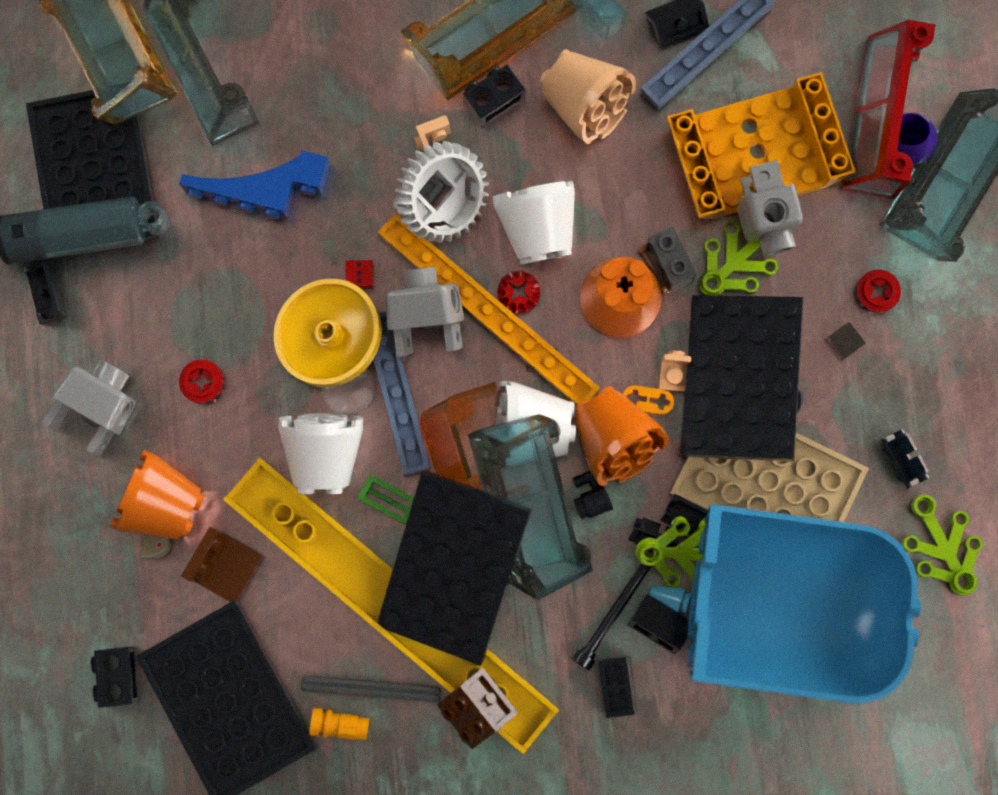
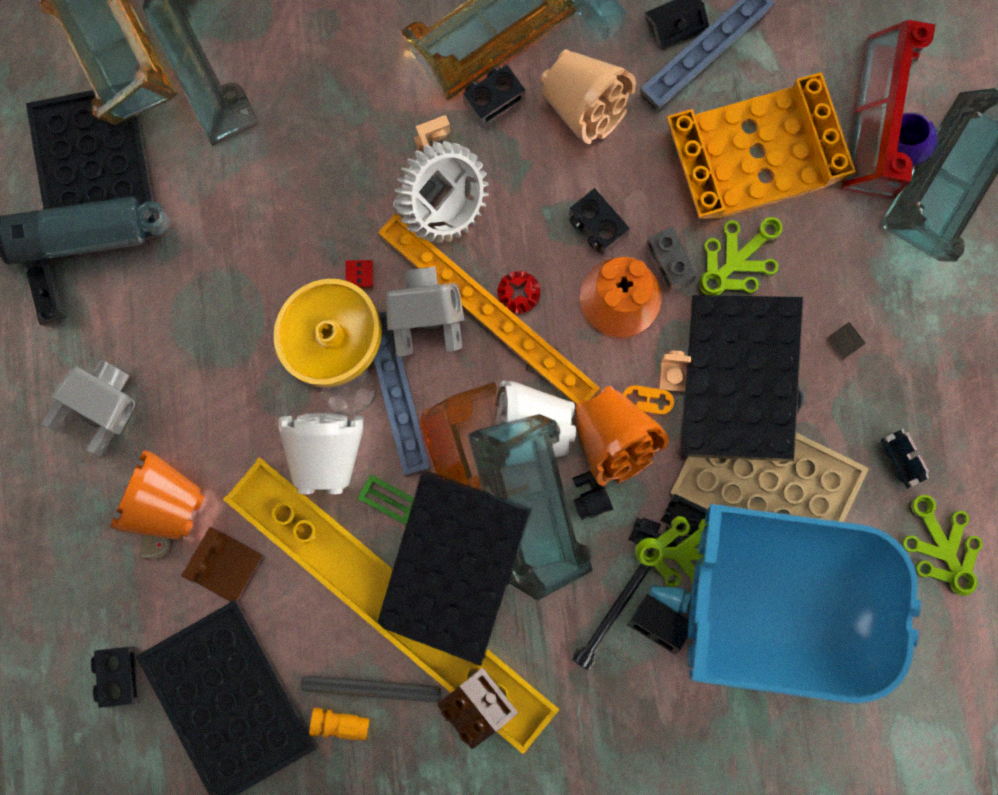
blue arch [179,150,330,219] -> none
red gear [179,359,224,404] -> none
white cone [492,181,575,265] -> none
black hinge [598,656,638,718] -> none
medium nougat hinge [637,244,669,295] -> none
light grey piece [737,160,803,256] -> none
red gear [856,269,901,313] -> none
none -> black brick [569,188,630,255]

